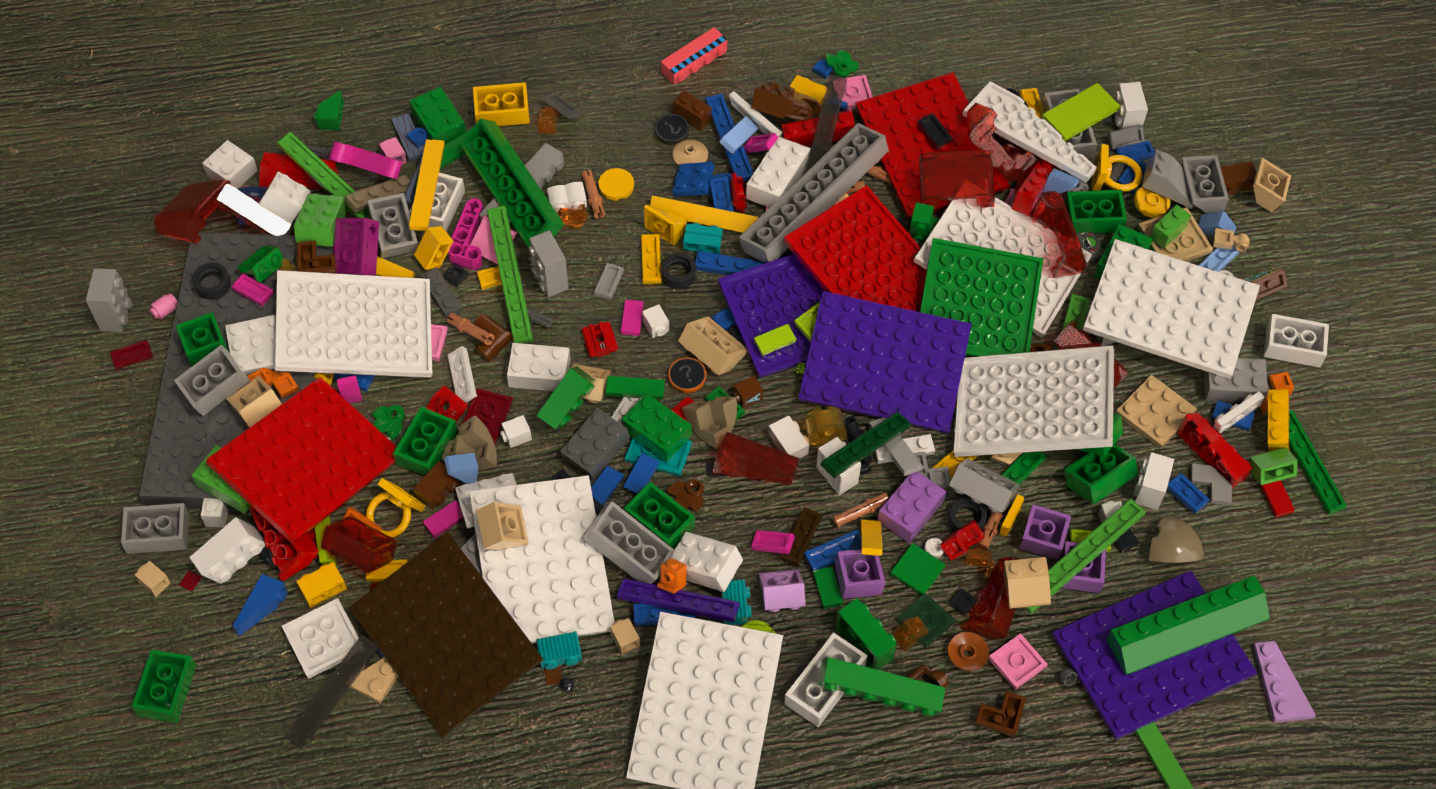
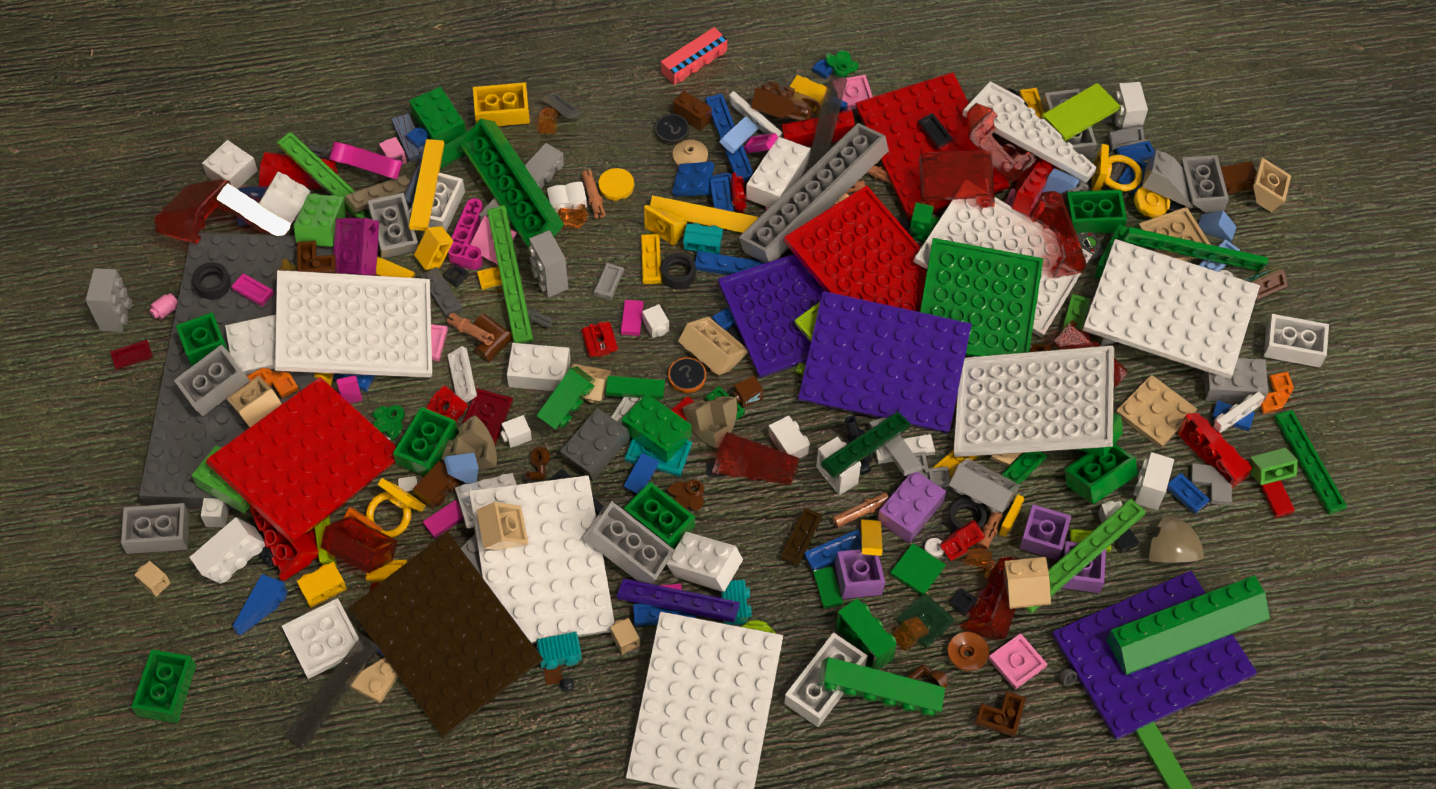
dark red sticker [179,570,202,591] -> none
green bracket [238,246,285,283] -> none
green slope [314,91,345,130] -> none
blue tile [591,465,624,506] -> none
orange brick [657,558,687,594] -> none
dark pink tile [751,530,795,554] -> none
lime tile [754,324,797,356] -> none
lavender slope [759,569,806,612] -> none
clear yellow brick [804,406,847,447] -> none
bright green brick [1150,205,1191,249] -> none
tan plate [1213,228,1250,252] -> none
lavender wing [1253,641,1316,723] -> none
yellow brick [1268,389,1289,452] -> none
none -> white sticker [398,476,417,491]
none -> reddish brown plate [525,447,550,480]
none -> green tile [1122,227,1268,271]

